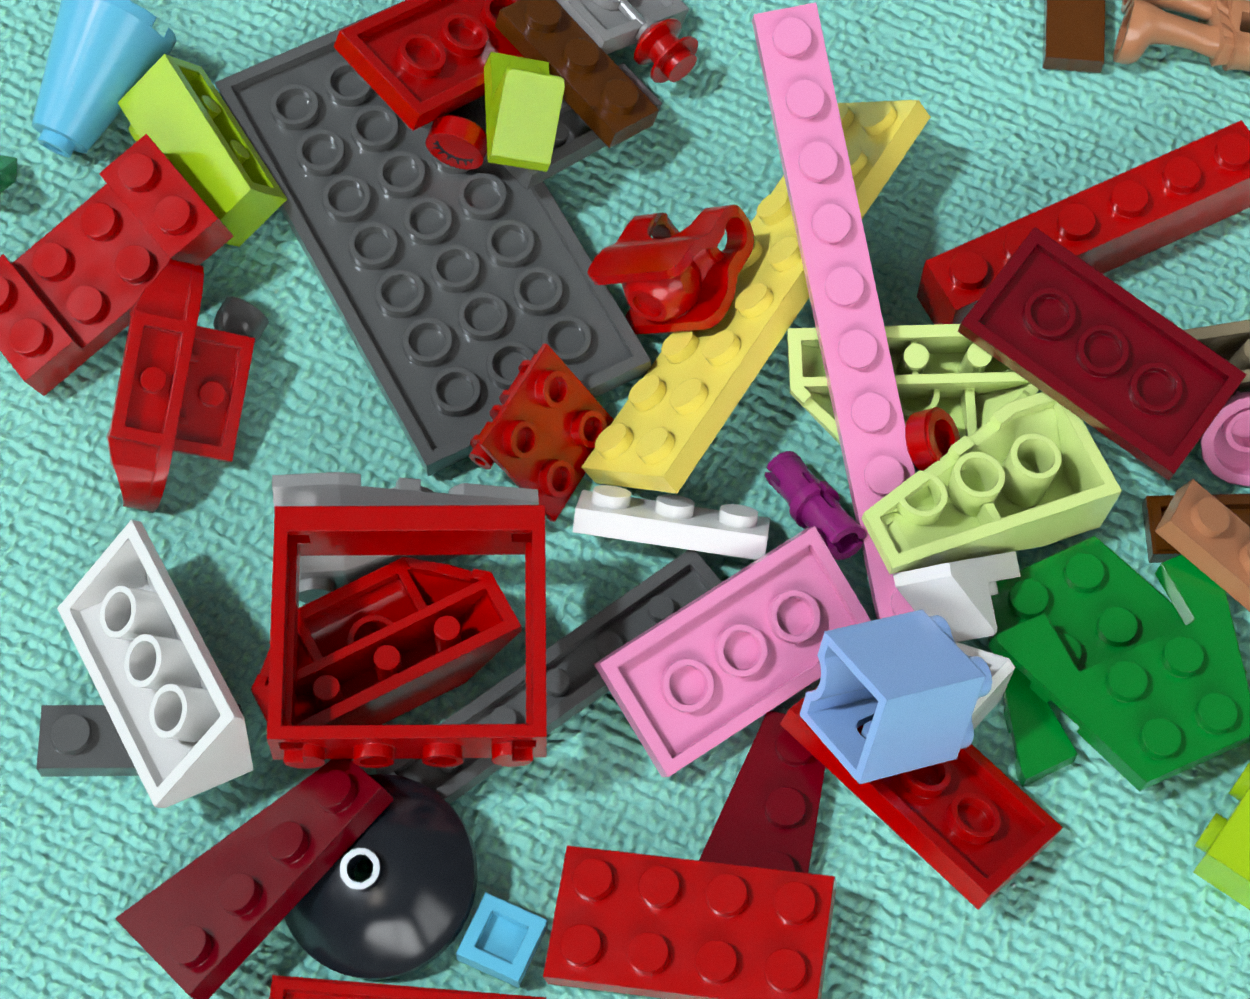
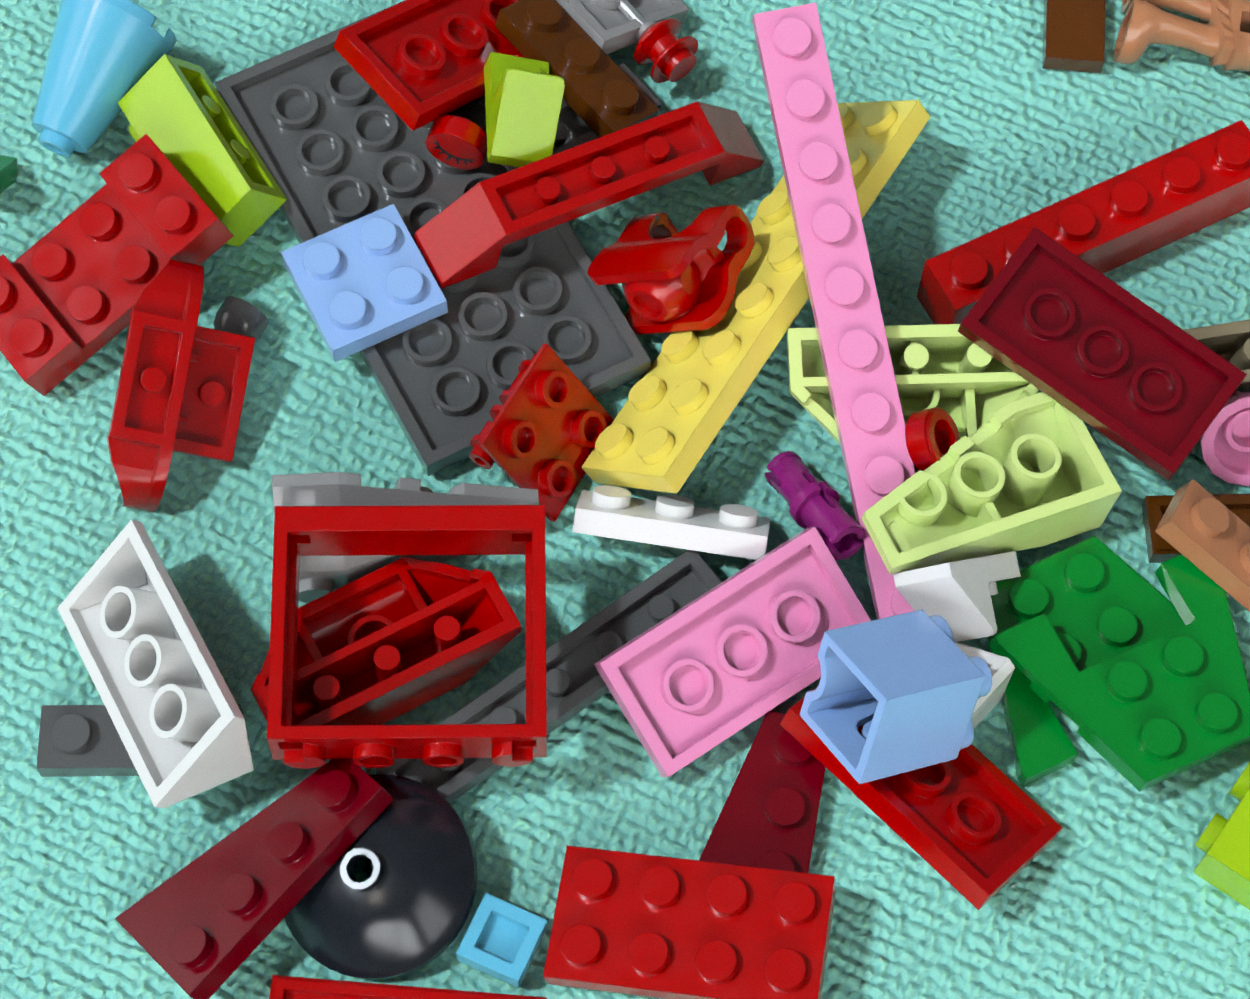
none -> light blue plate [281,204,448,362]
none -> red slope [414,101,764,289]

